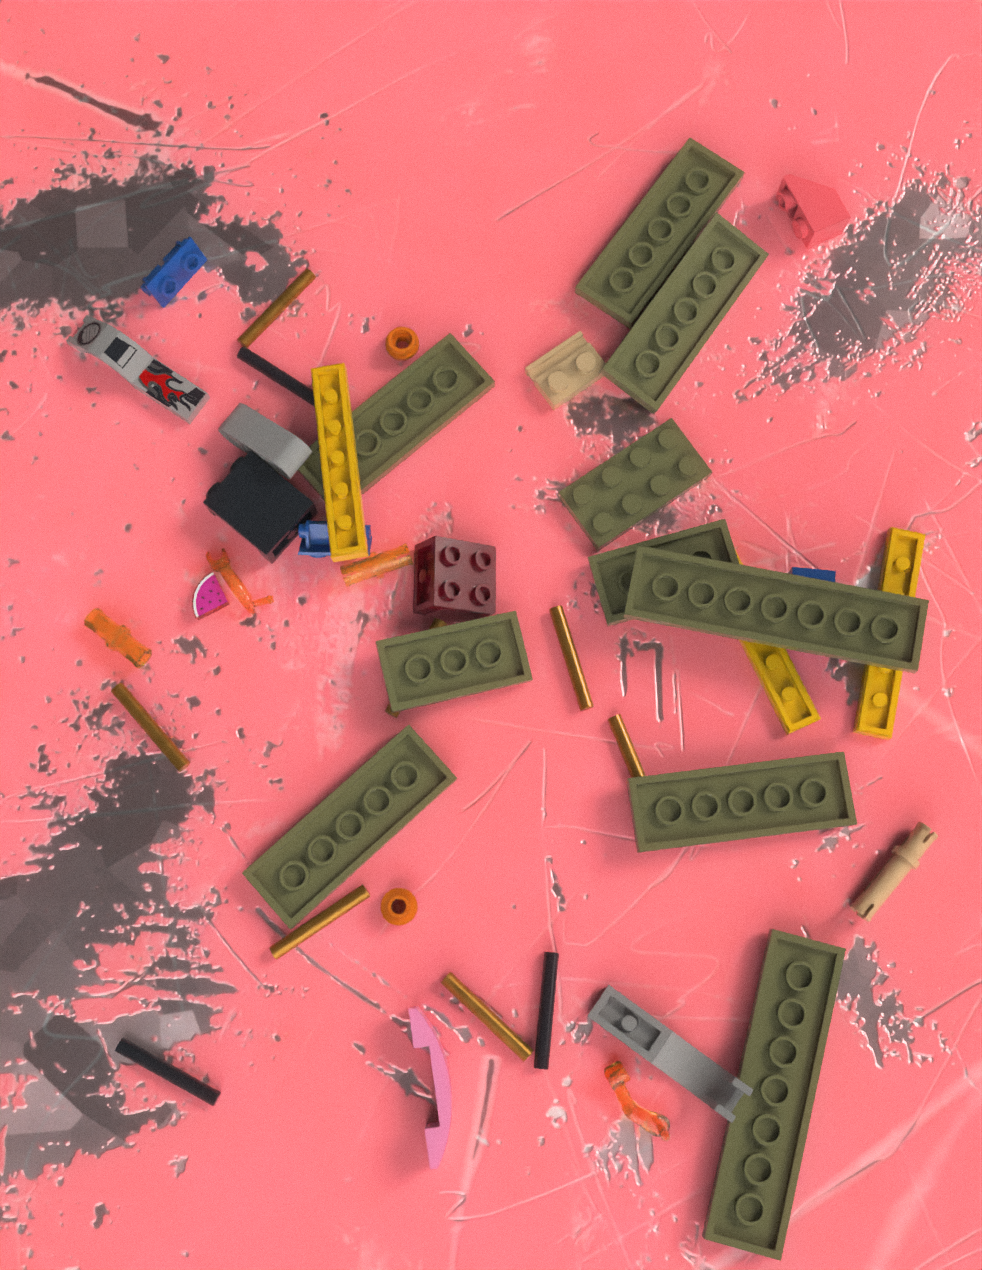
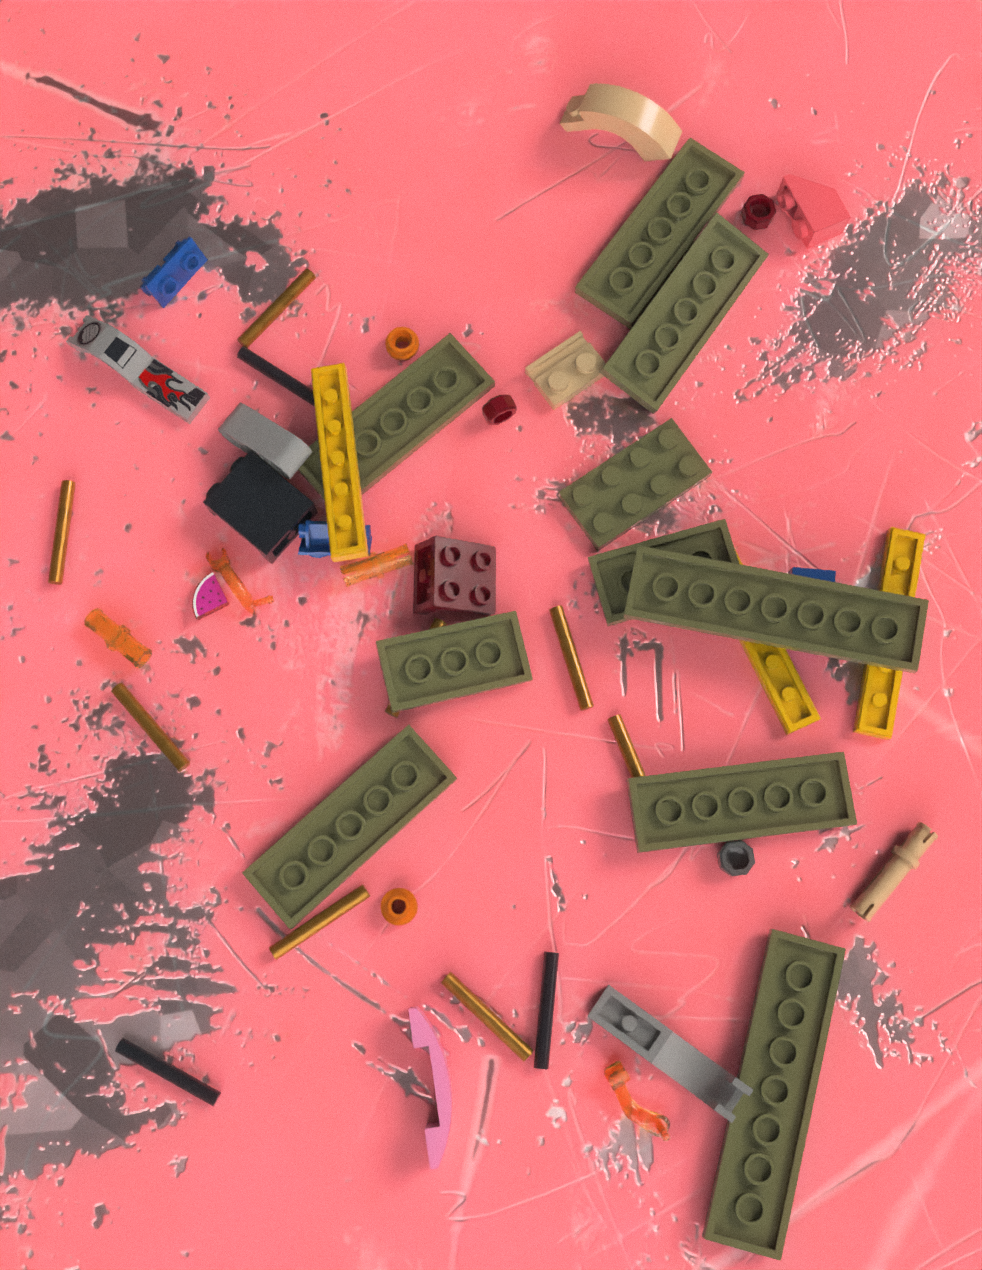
none -> pearl gold bar [48,480,76,585]
none -> dark red tile [482,394,517,425]
none -> tan arch [559,83,683,161]
none -> dark grey tile [717,840,755,877]
none -> dark red tile [741,194,776,230]

